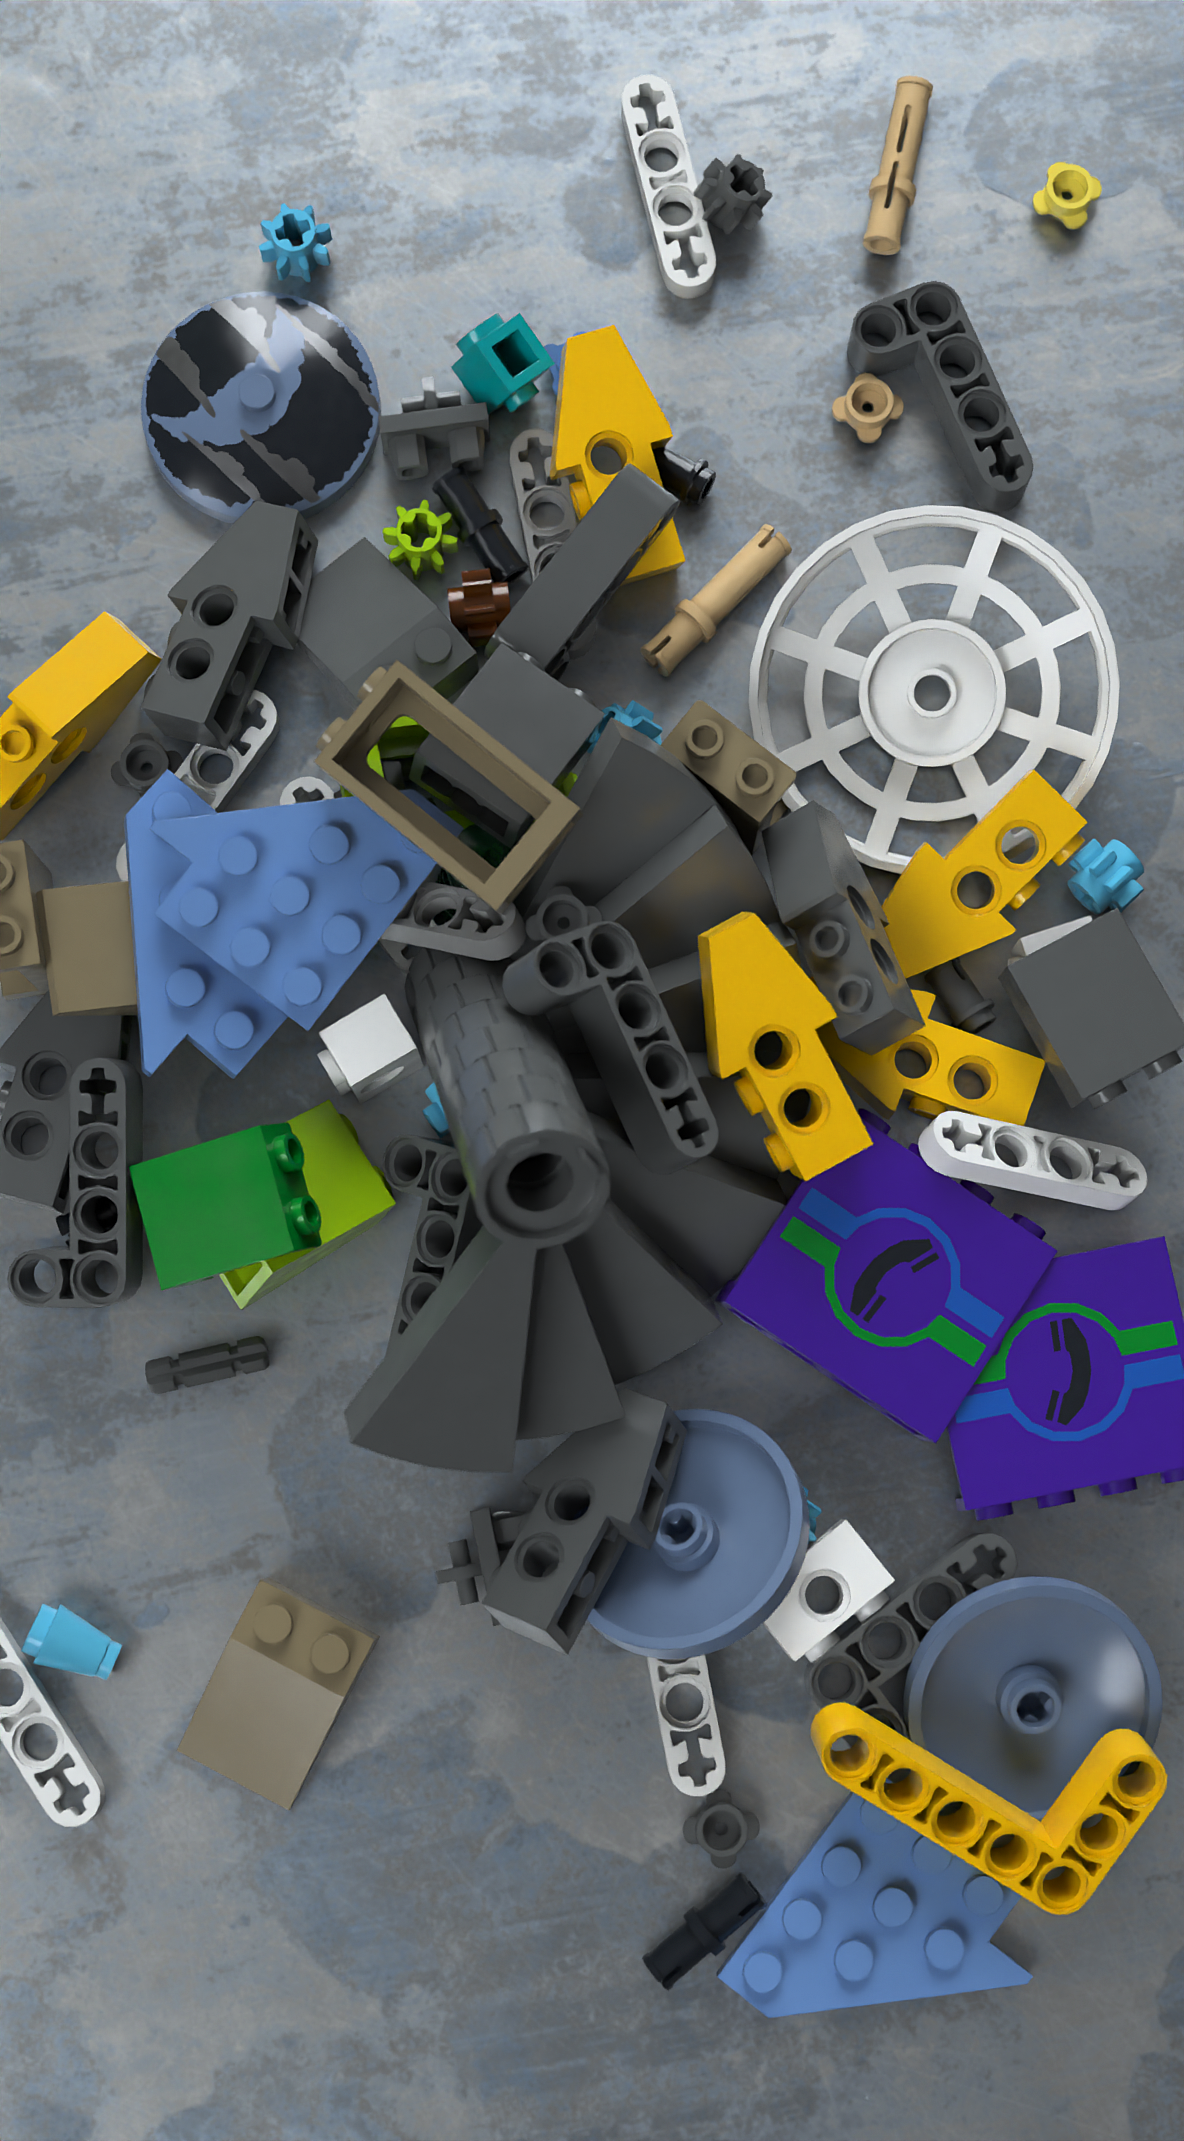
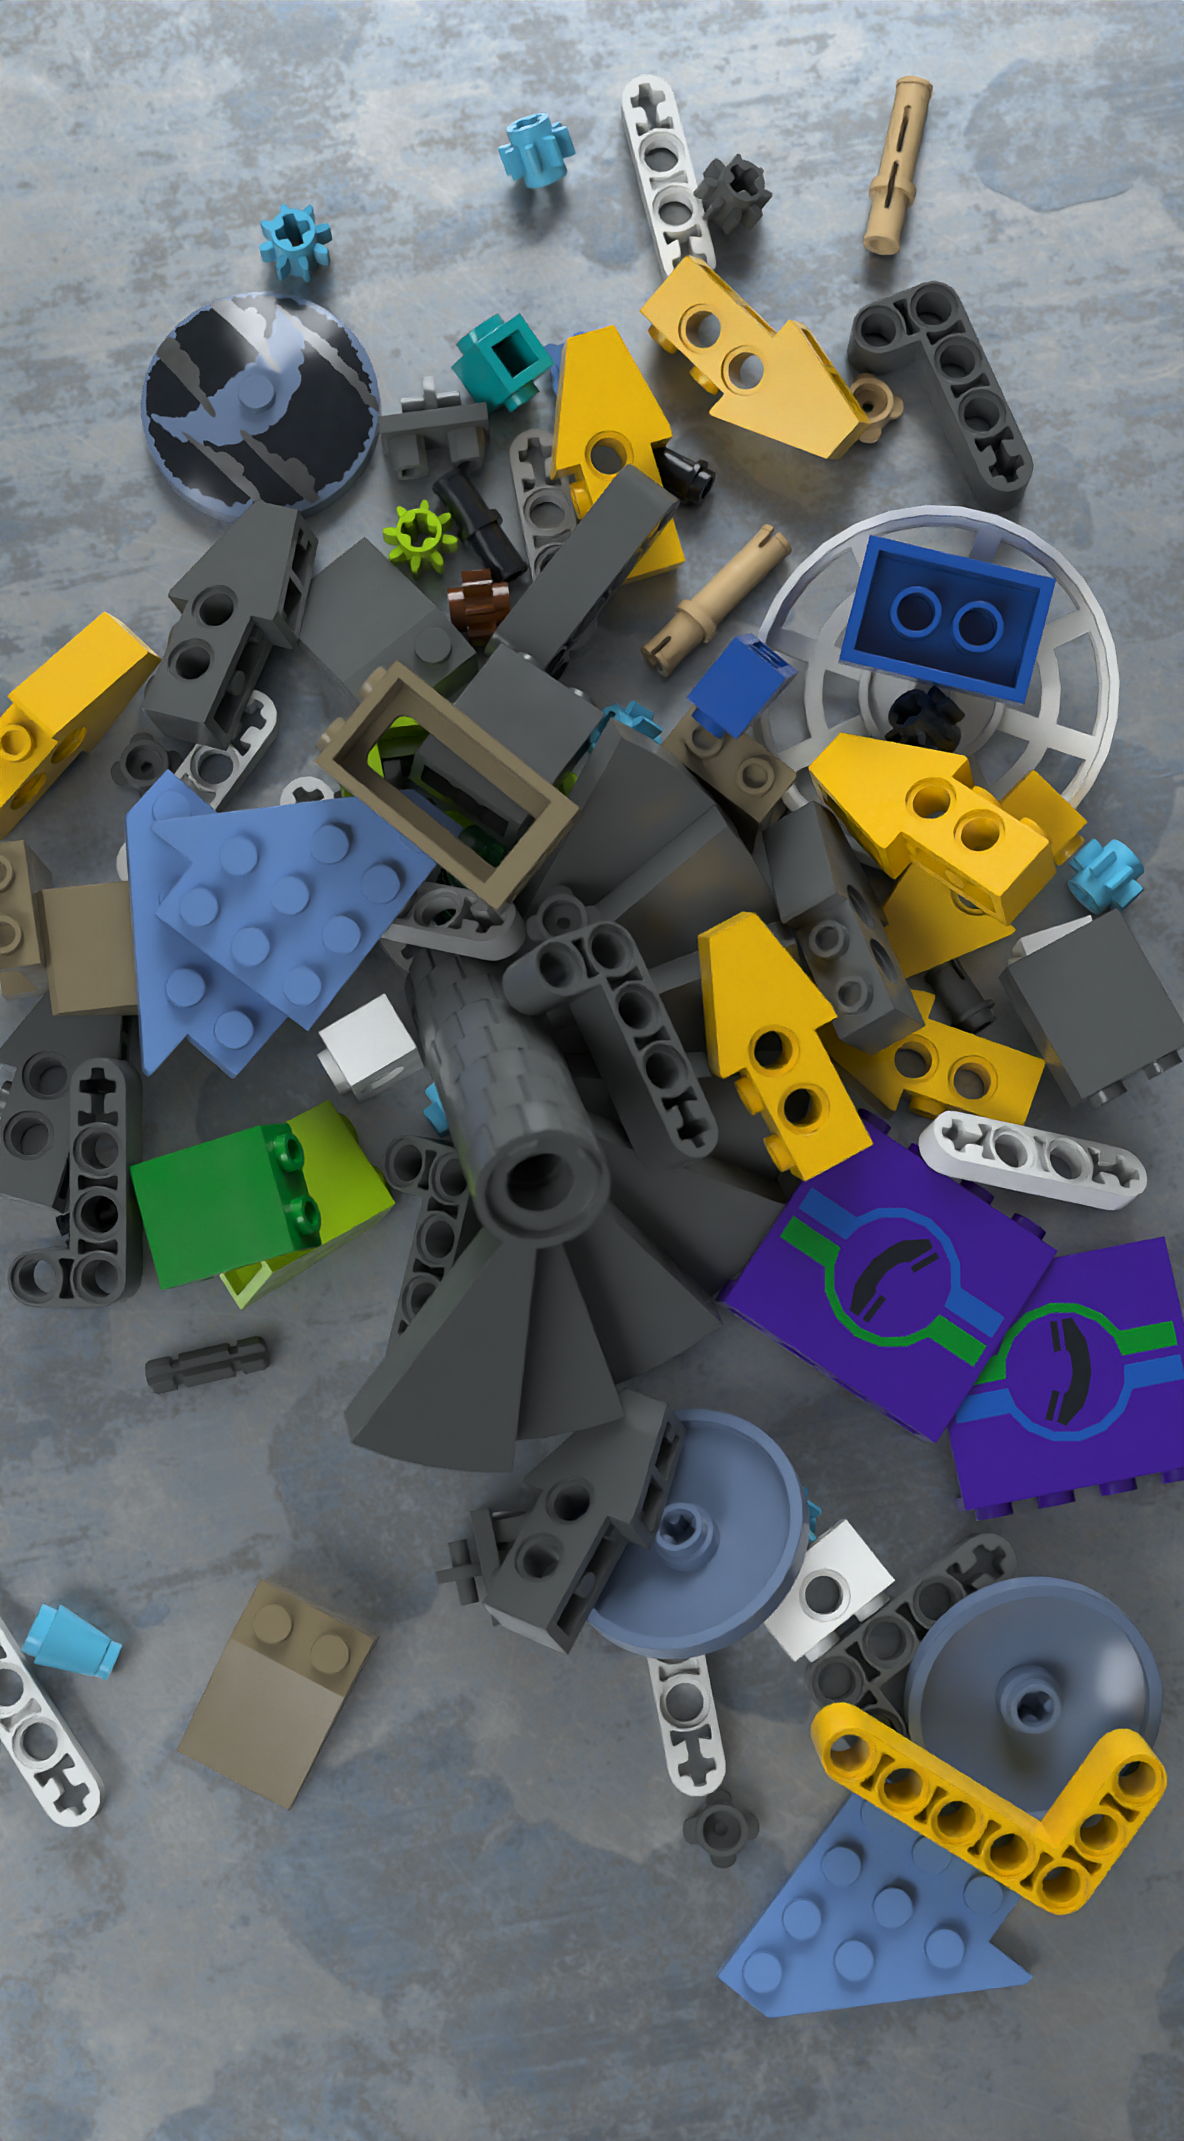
black pin [642,1872,767,1991] -> none
light yellow plate [1032,162,1102,229] -> none
none -> medium azure gear [498,113,576,189]
none -> yellow brick [639,255,872,460]
none -> blue slope [686,633,799,739]
none -> yellow brick [808,732,1057,927]
none -> blue brick [838,535,1056,707]
none -> black gear [884,685,965,753]

